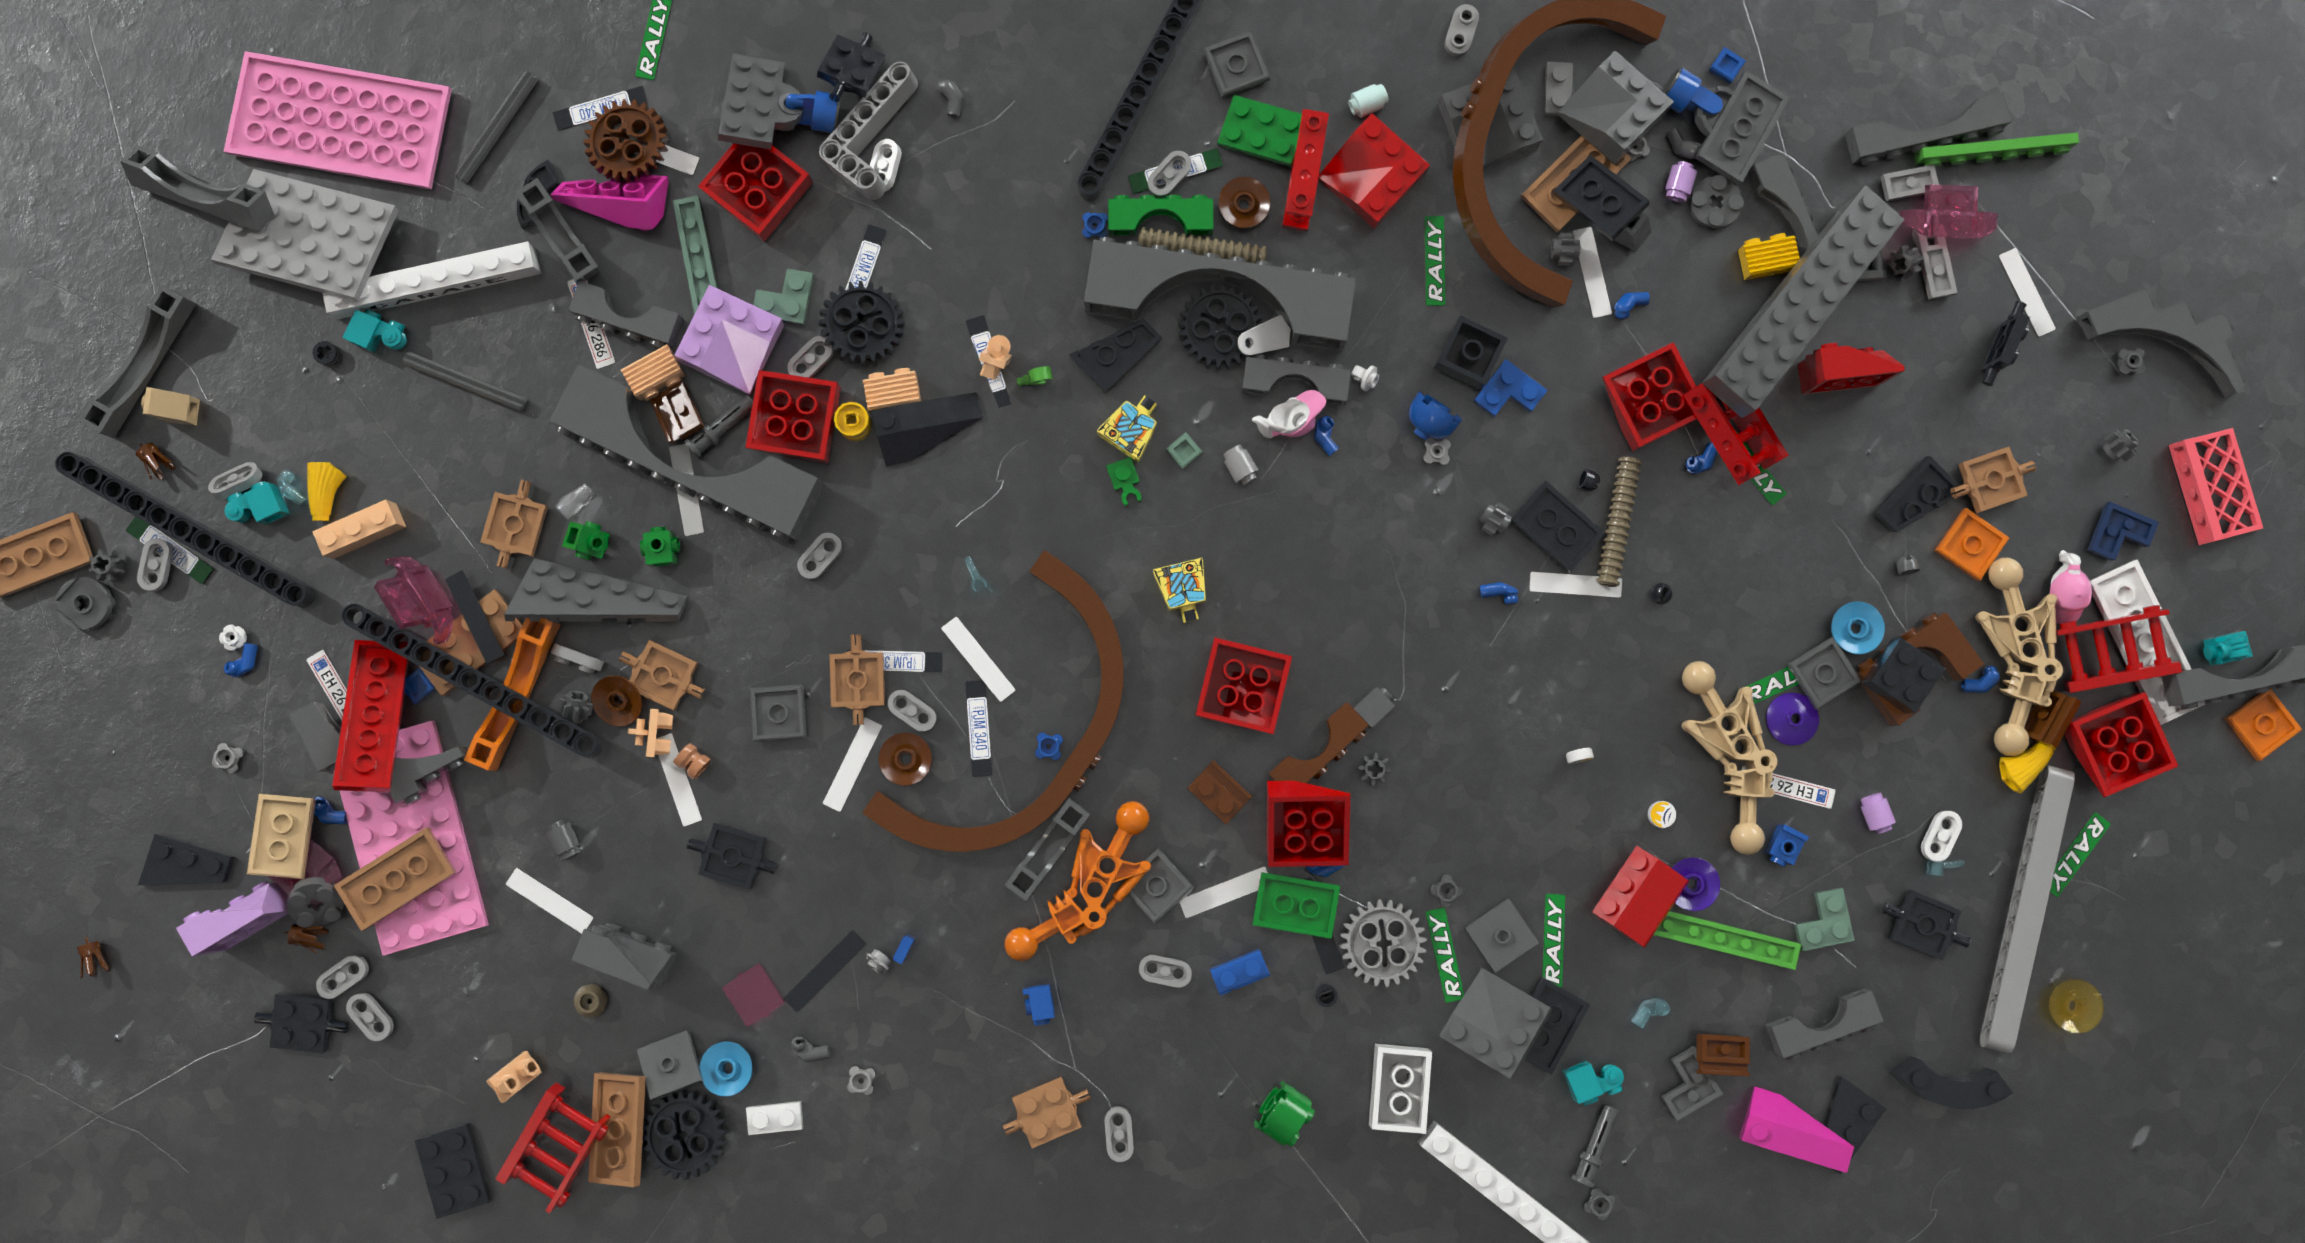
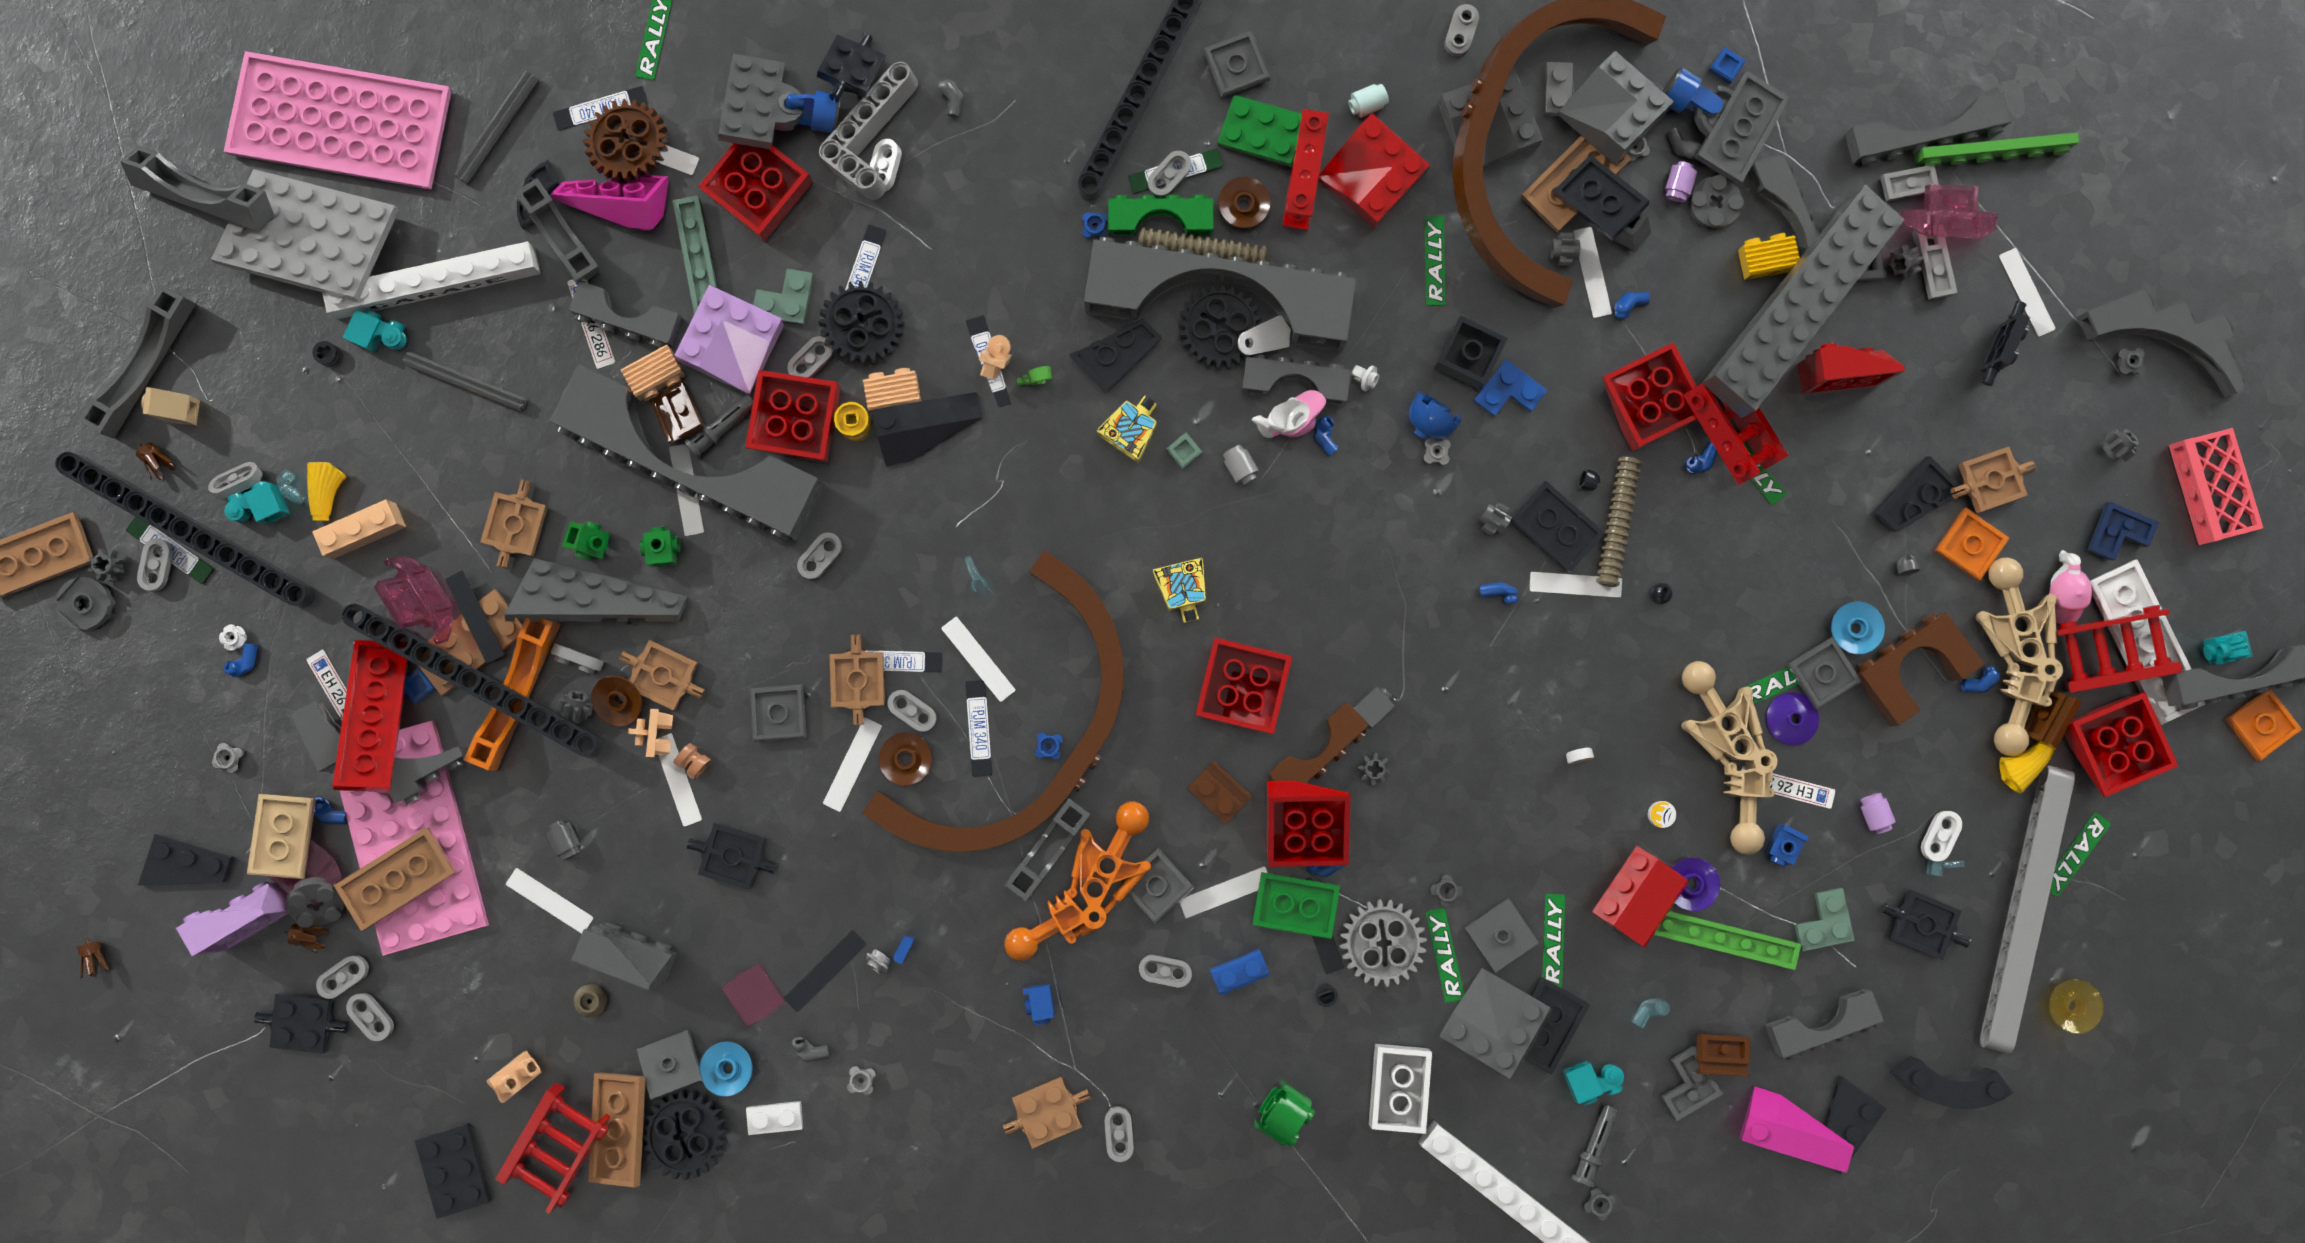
clear cone [555,483,595,522] -> none
green plate [1106,457,1141,507] -> none
black brick [1862,638,1946,714] -> none

